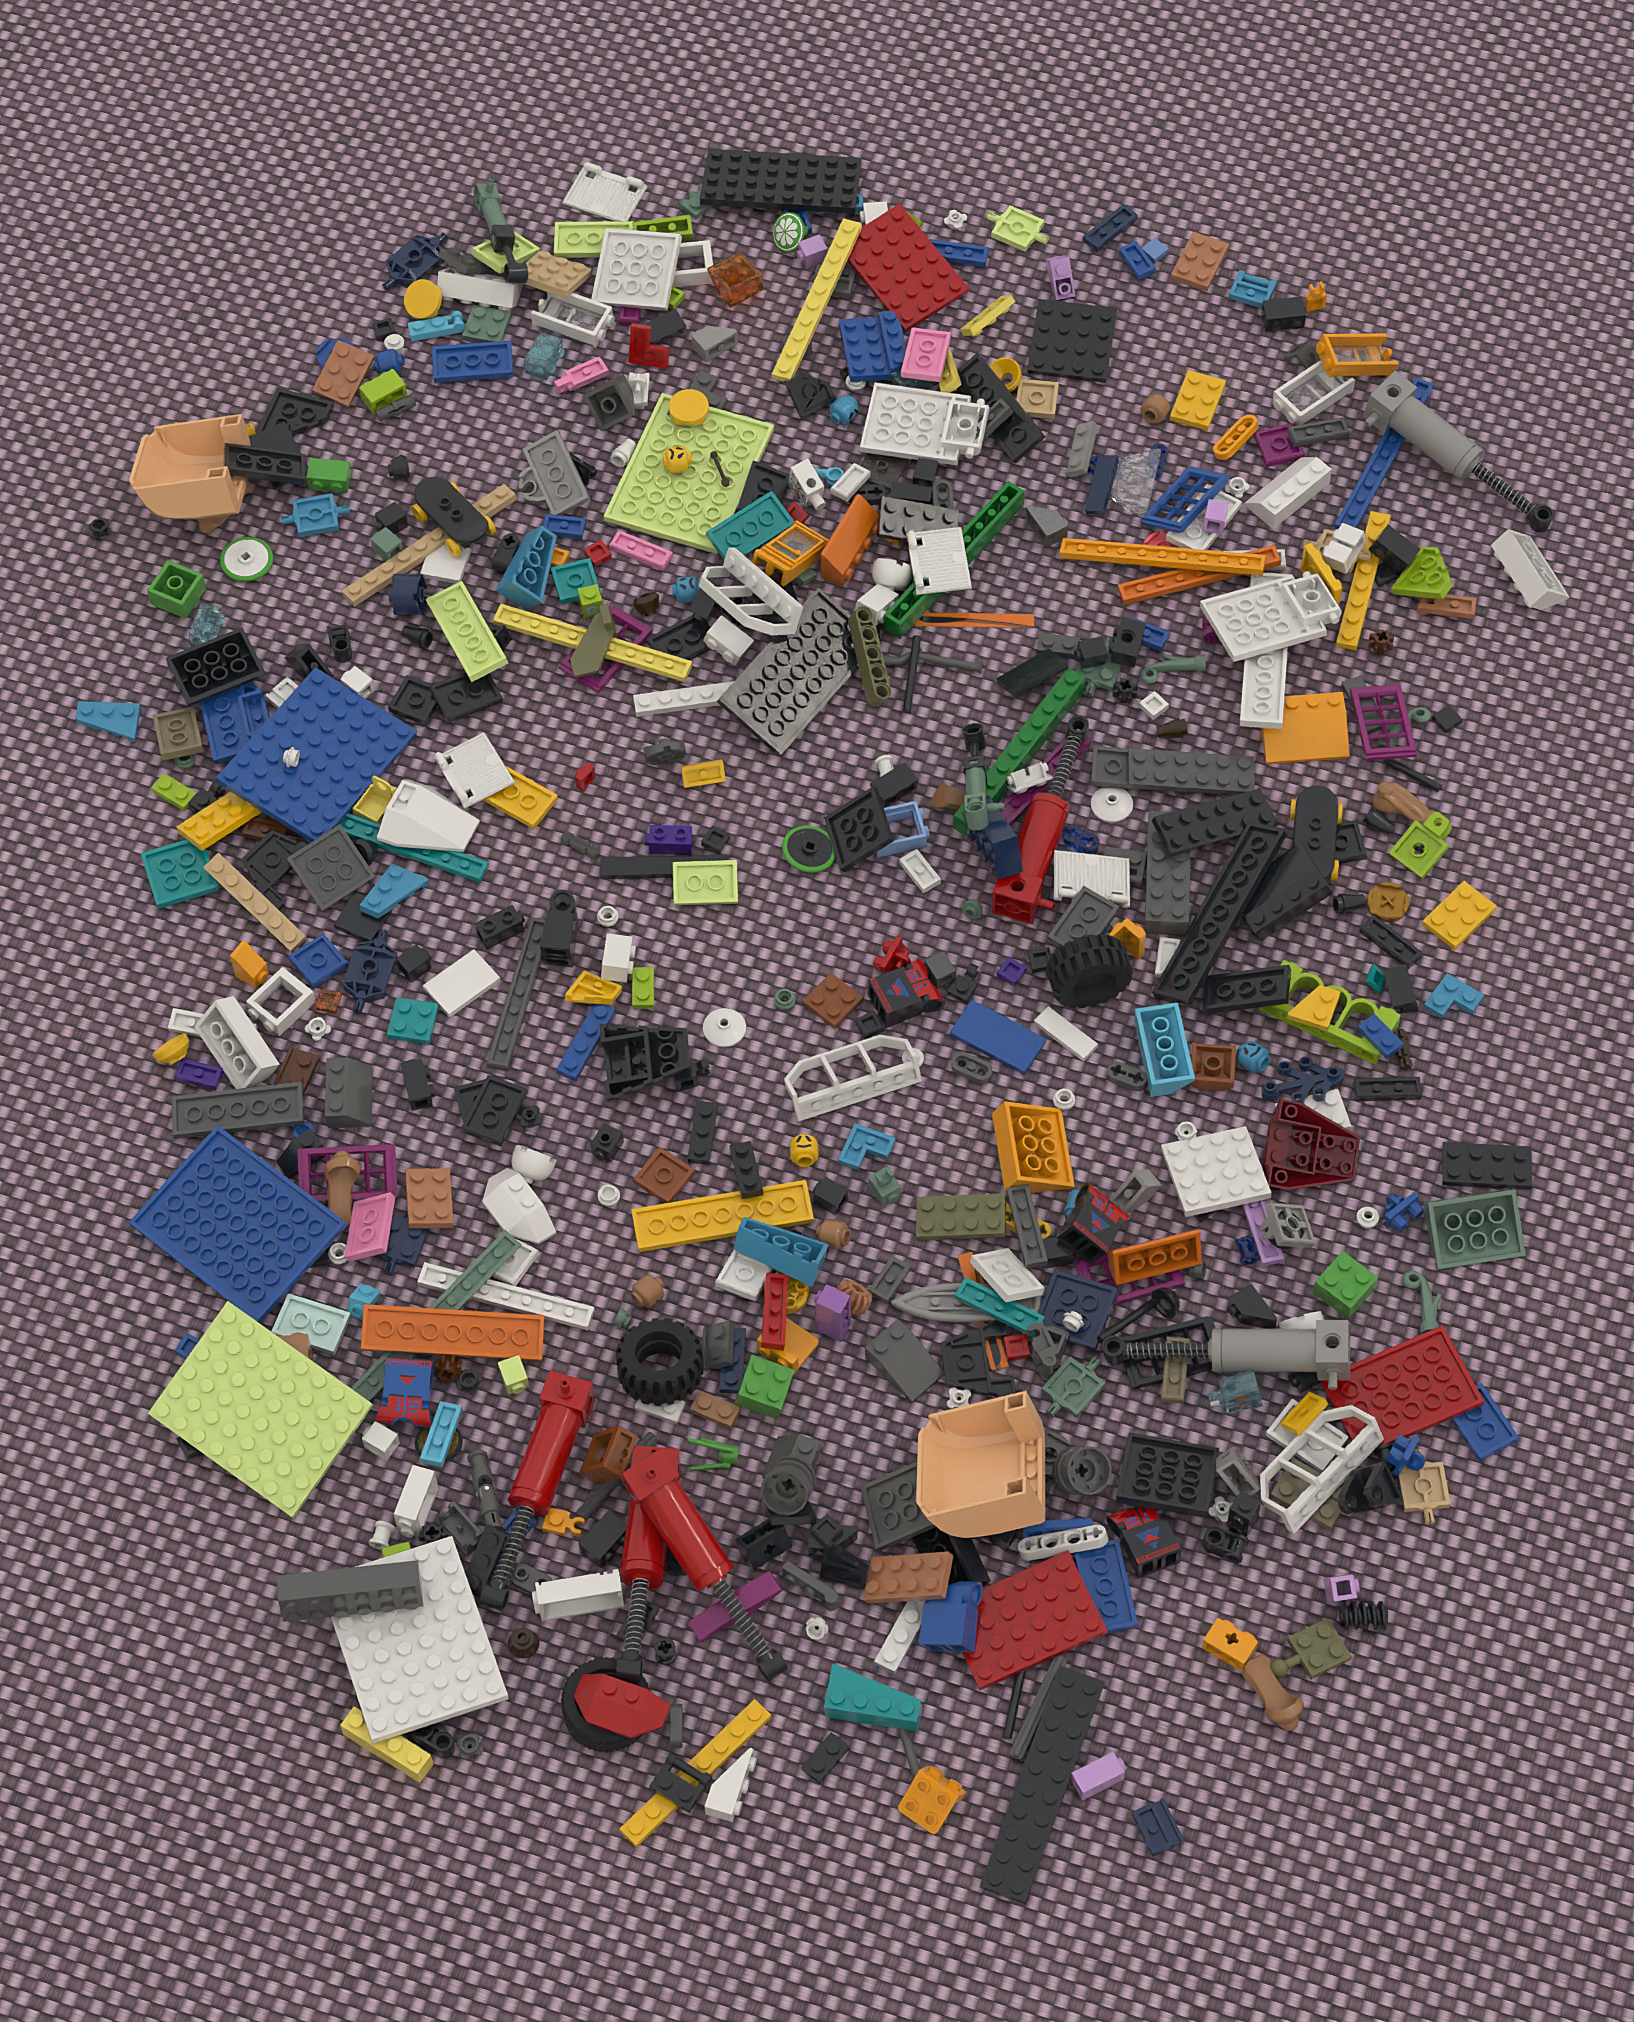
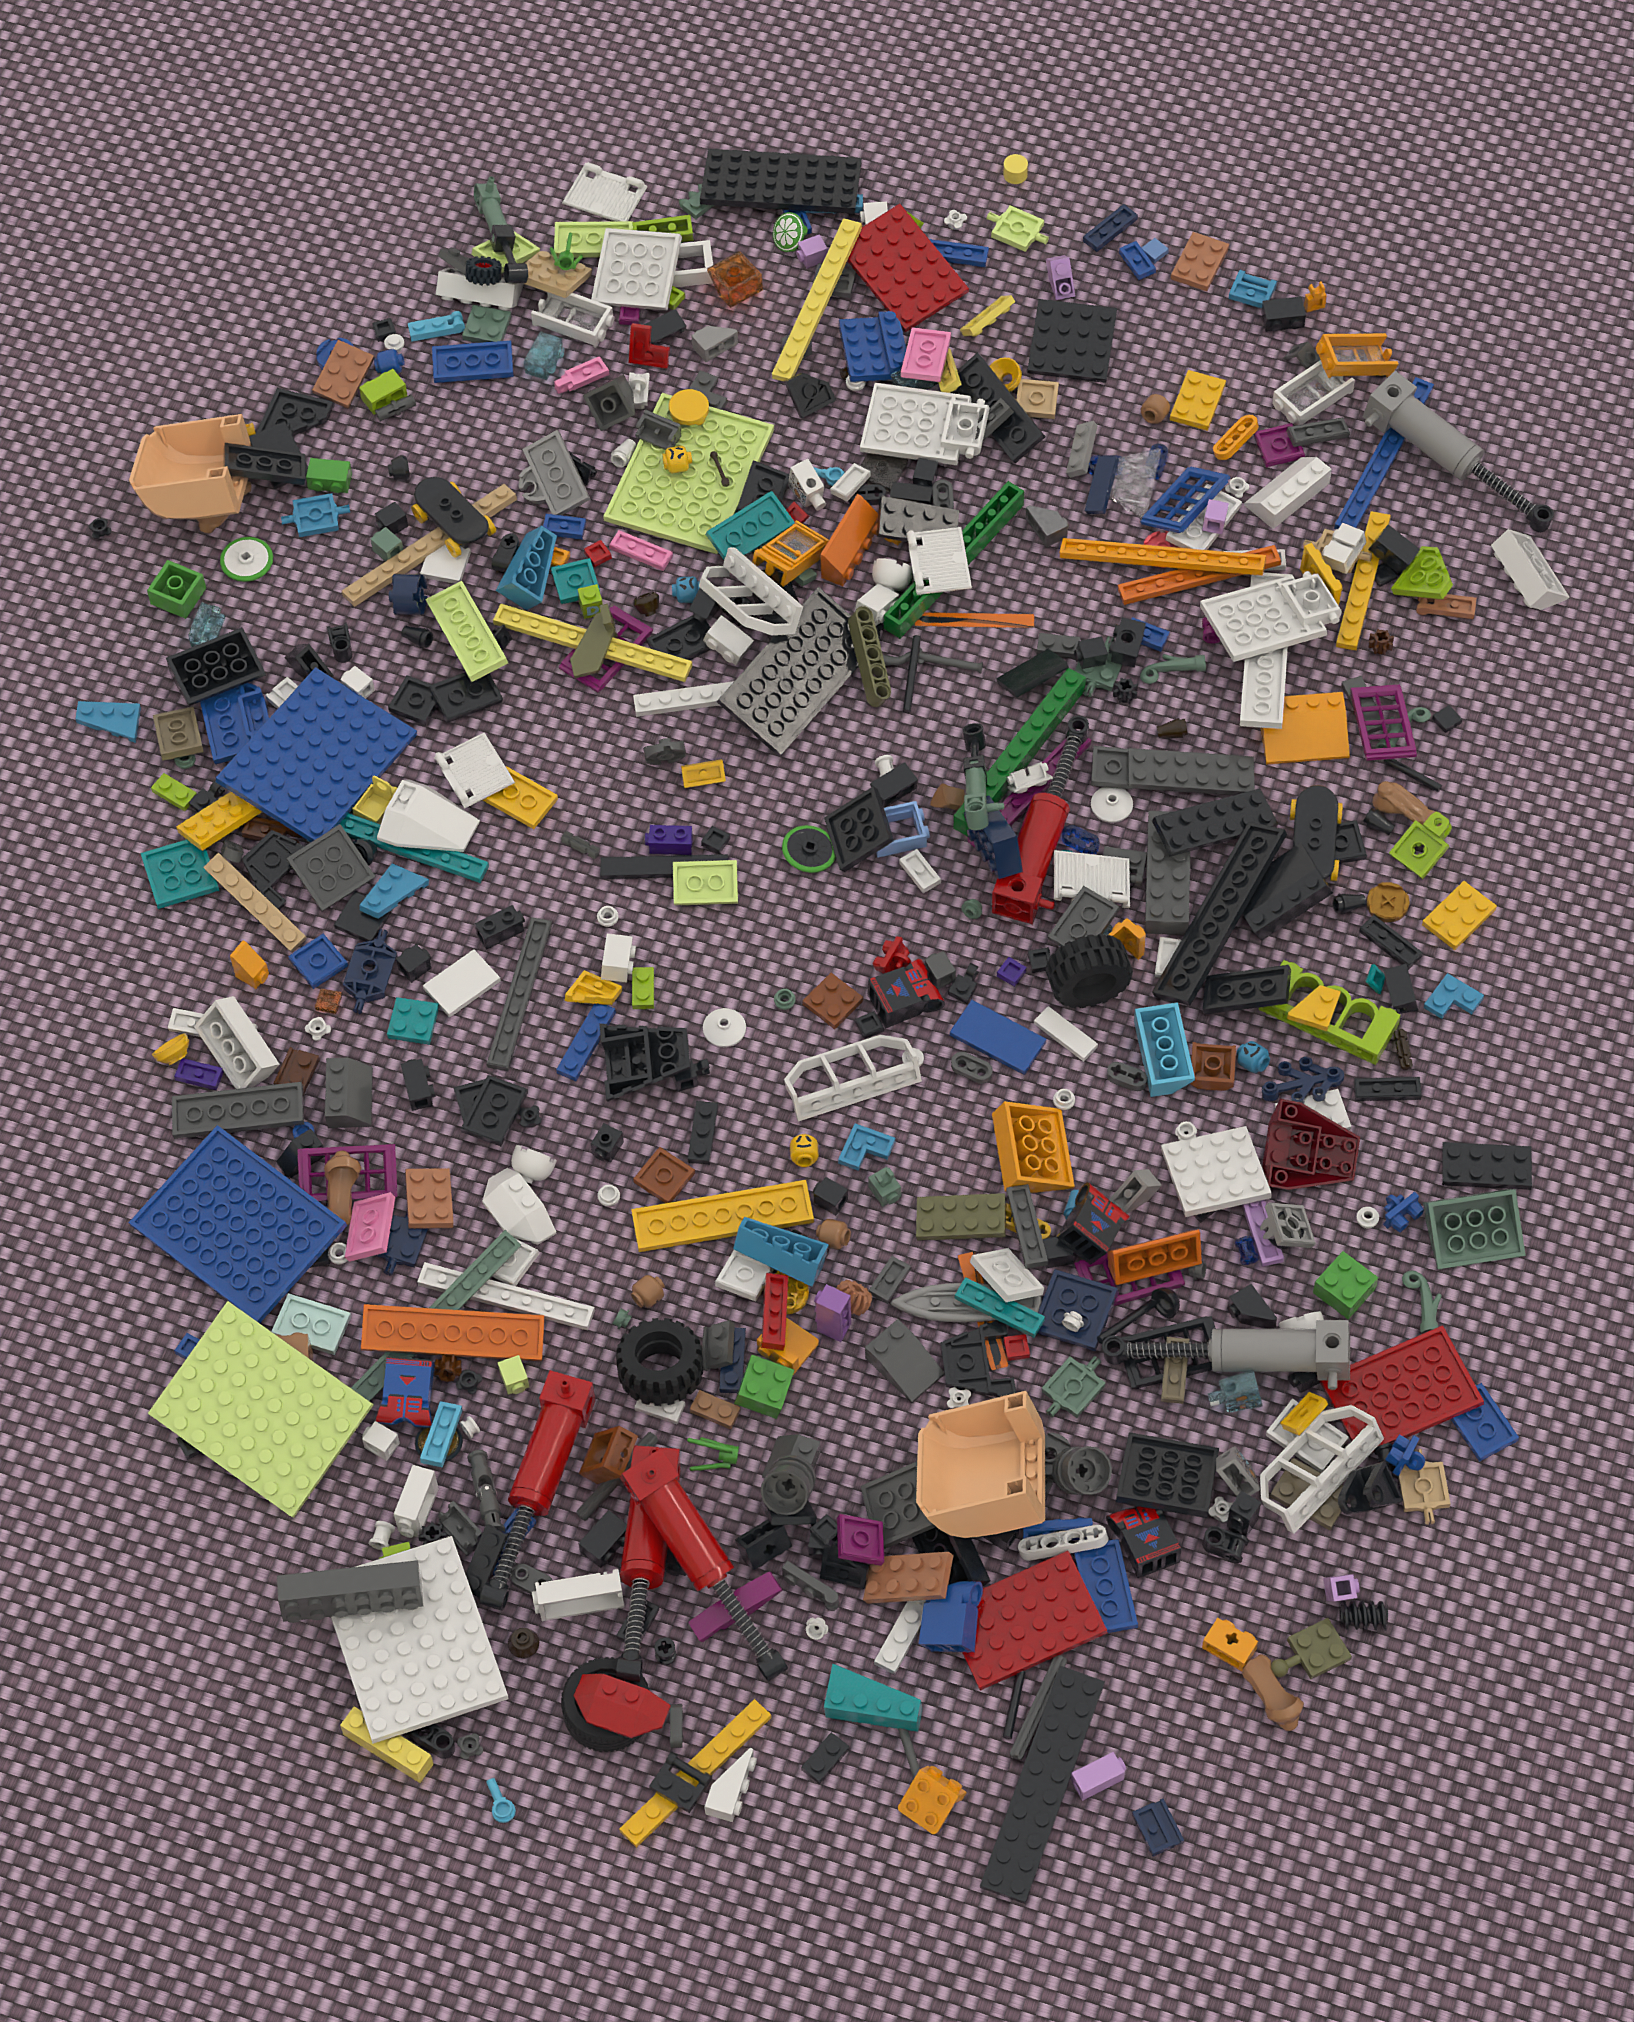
white window [246,967,316,1036] -> none
white plate [283,747,300,768] -> none
medium azure bracket [347,1283,381,1320] -> none
dark blue plate [382,232,448,291] -> none
yellow tile [404,279,443,320] -> none
black piece [540,889,579,968] -> none
light orange plate [542,1508,585,1537] -> none
red plate [575,762,596,792] -> none
black plate [729,1141,764,1199] -> none
dark azure head [829,395,859,425] -> none
dark grey piece [1027,1322,1069,1383] -> none
white plate [1139,691,1169,720] -> none
blue plate [1357,1014,1404,1059] -> none
none -> dark grey beam [221,840,244,863]
none -> white bush [459,1416,480,1439]
none -> black bush [465,256,502,286]
none -> medium azure plate [486,1778,516,1823]
none -> bright green plant [550,232,583,270]
none -> dark grey hinge [635,409,681,450]
none -> magenta tile [837,1514,884,1566]
none -> light yellow piece [1003,154,1028,184]

